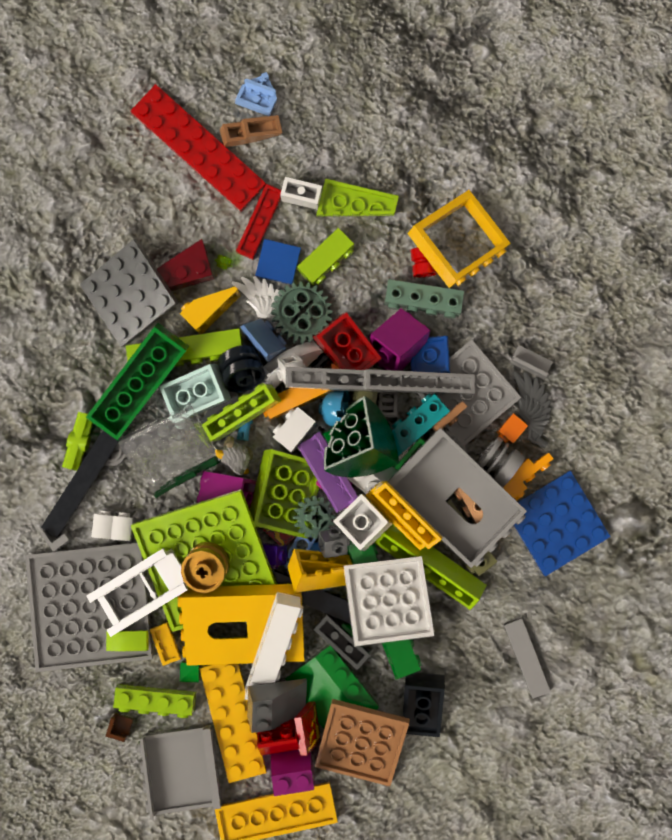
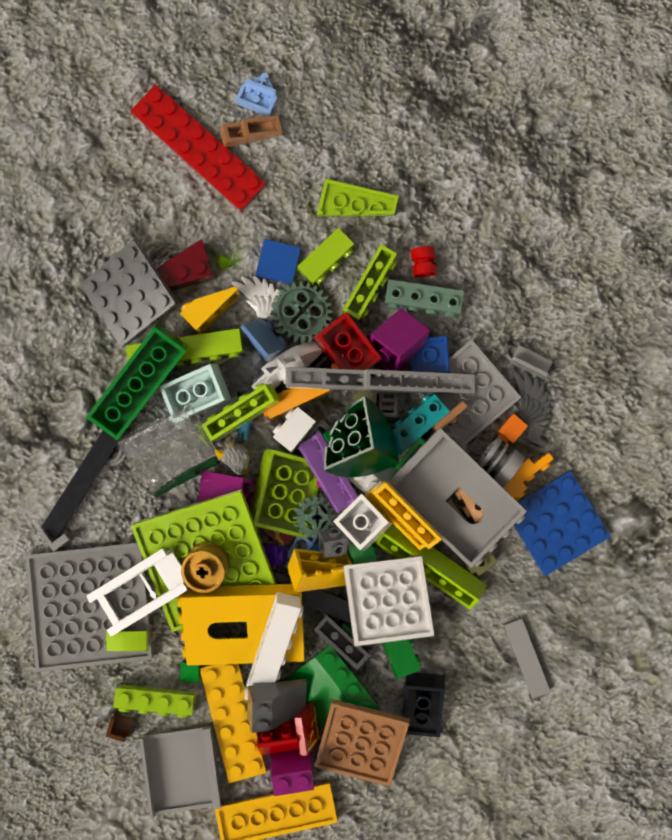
lime piece [62,412,93,471] -> none
white brick [91,510,135,541] -> none
yellow plate [149,622,182,666] -> none
black wheel [217,345,266,393] -> none
red tile [235,184,281,260] -> none
white brick [280,177,322,210] -> none
dark azure cylinder [319,390,351,427] -> none
yellow window [407,190,511,288] -> none
none -> lime brick [342,244,398,323]

